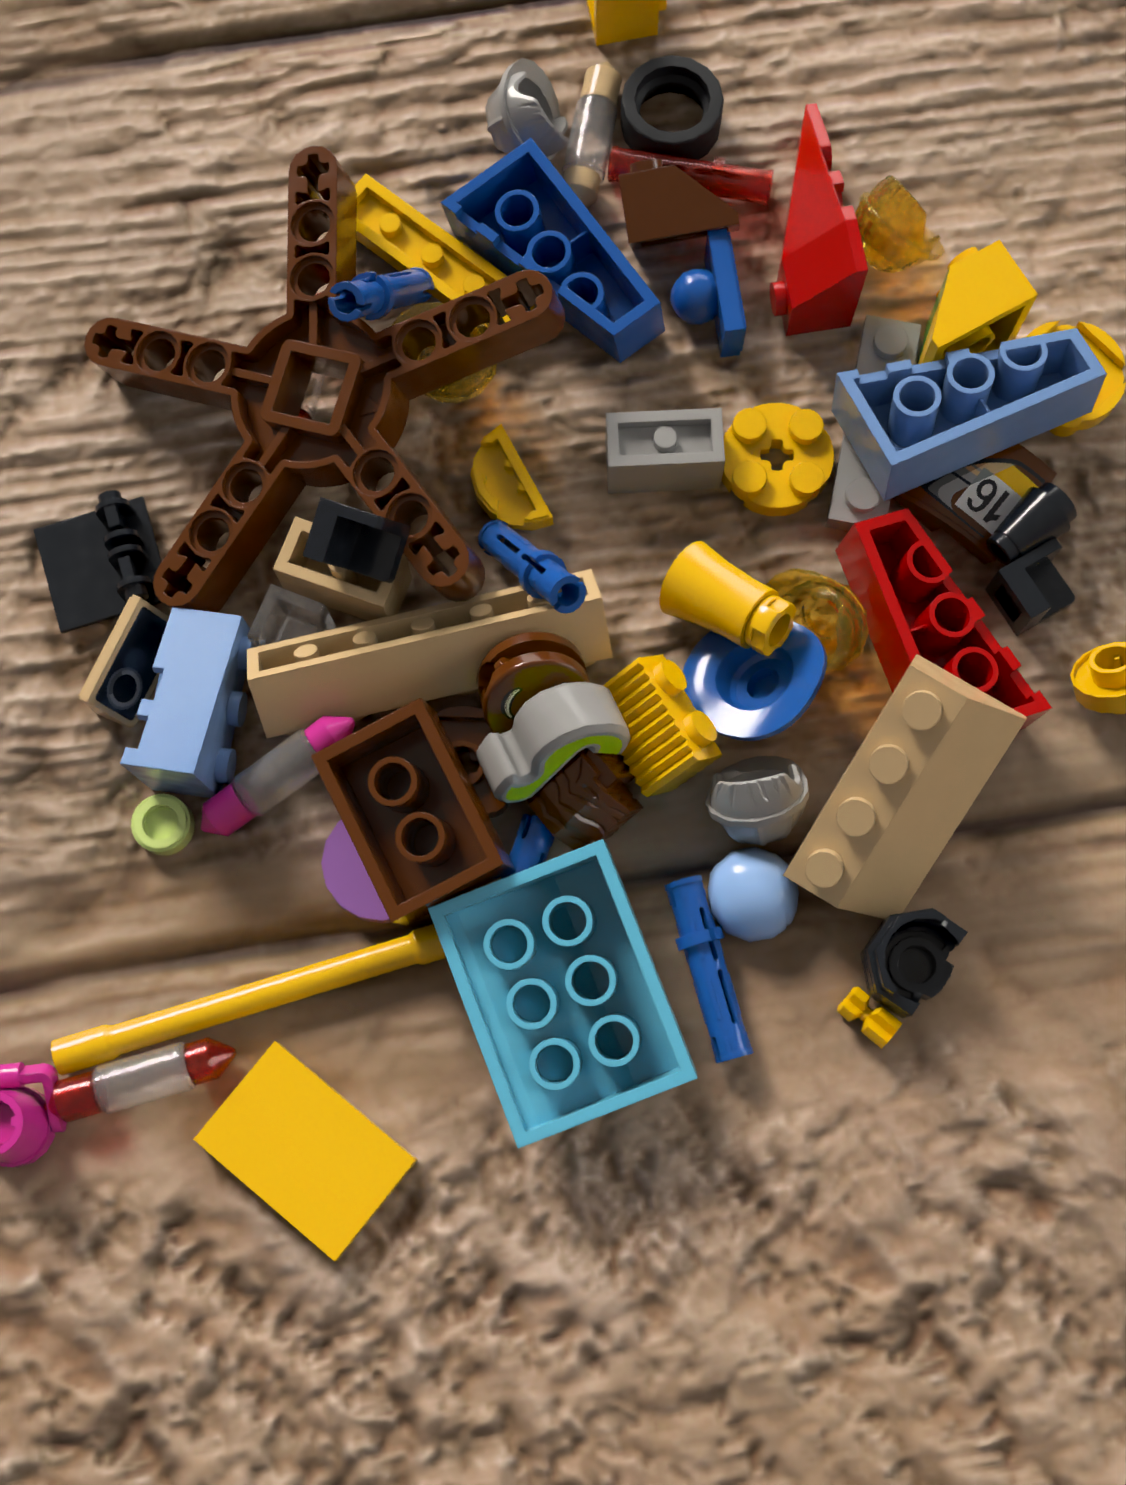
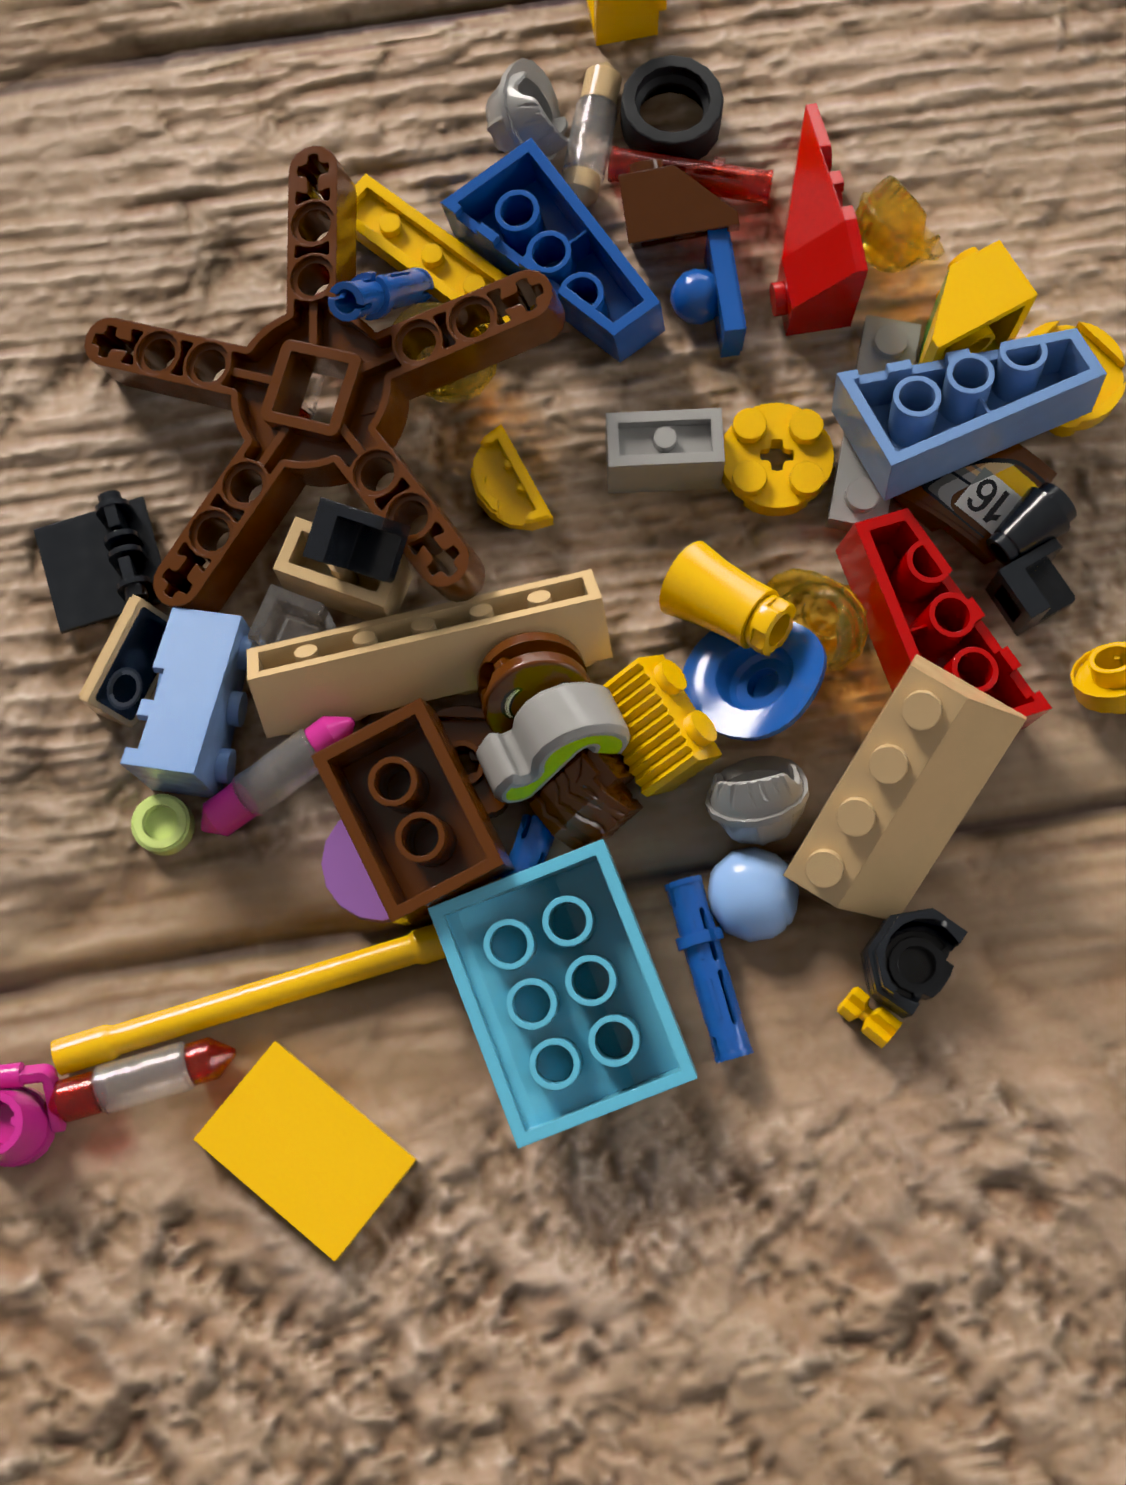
blue pin [478,520,586,614] -> none

